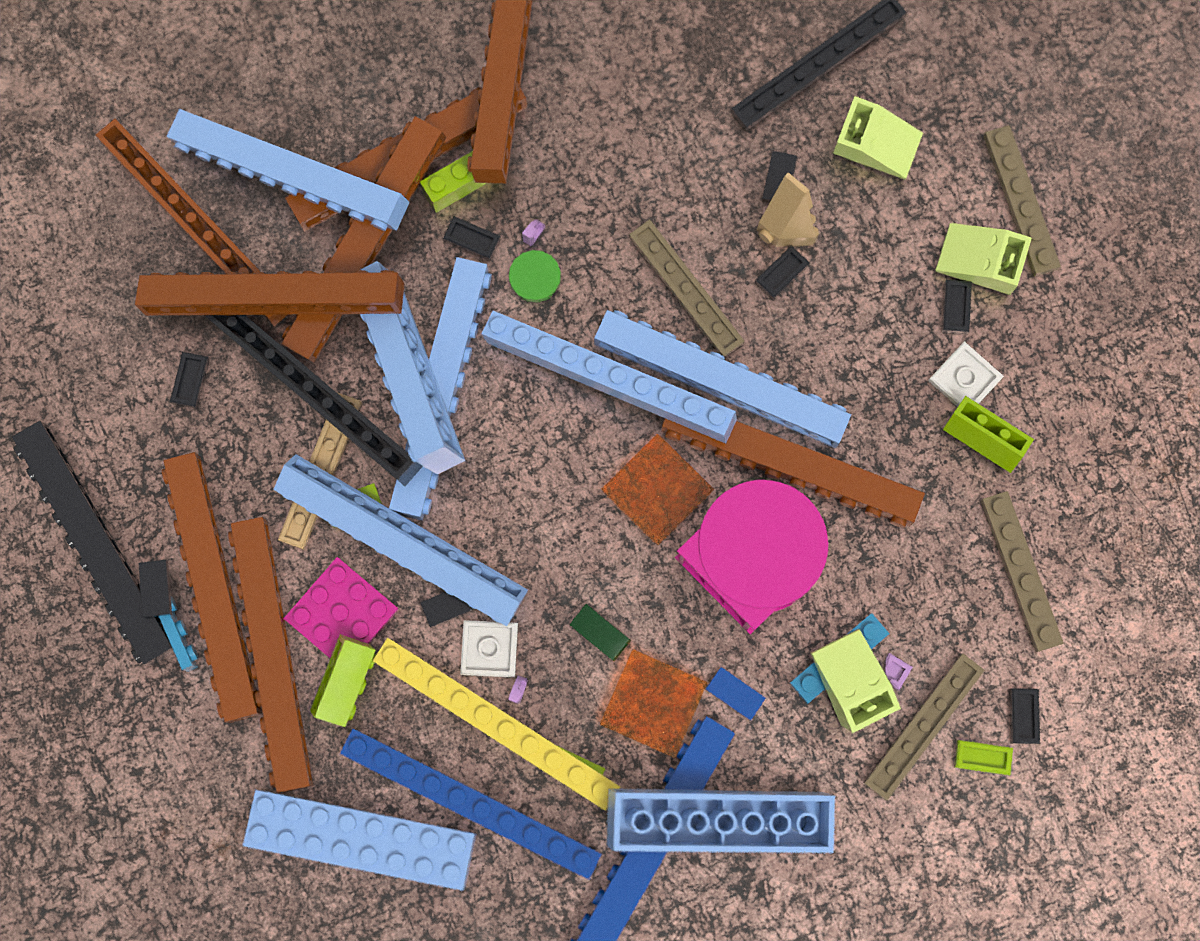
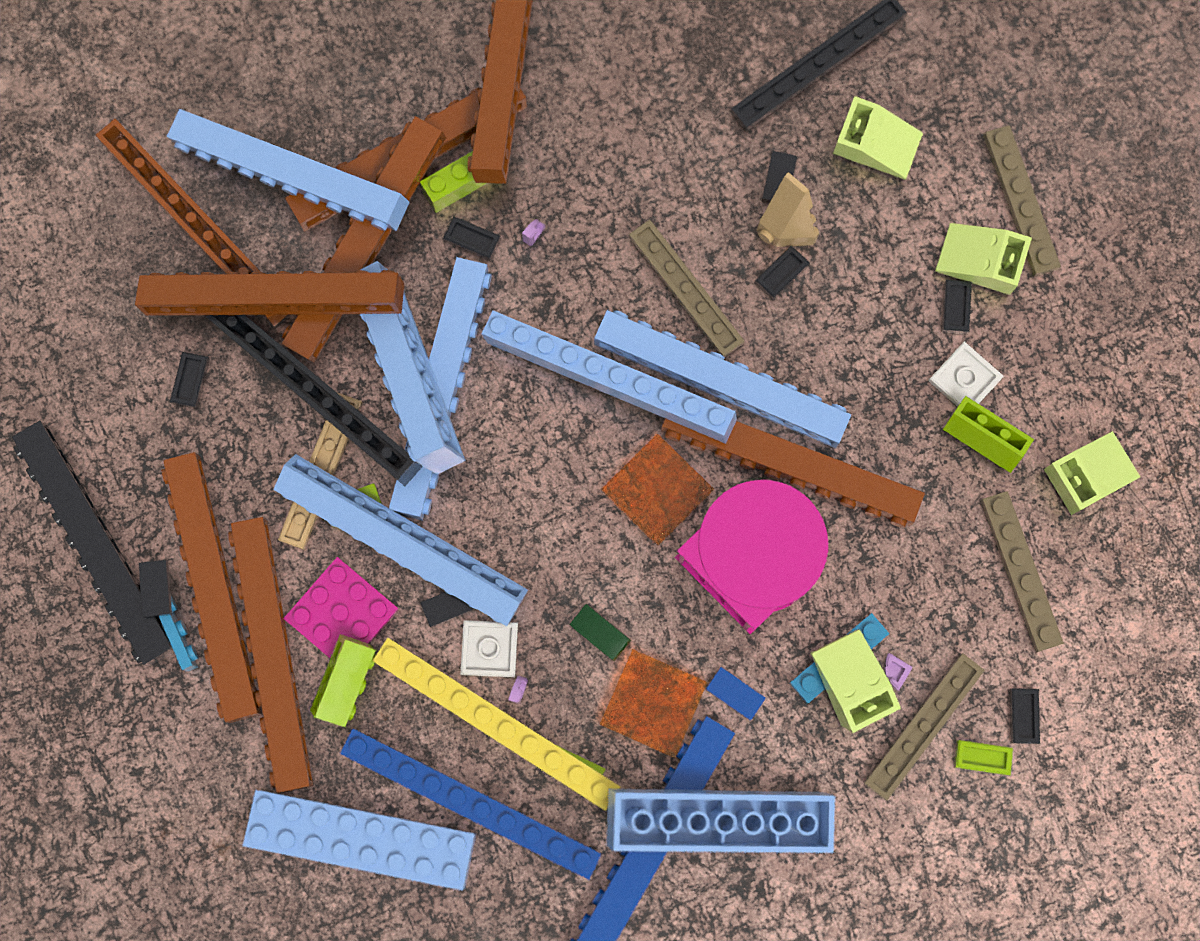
bright green tile [509,250,561,303] -> none
none -> yellowish green slope [1044,431,1140,515]

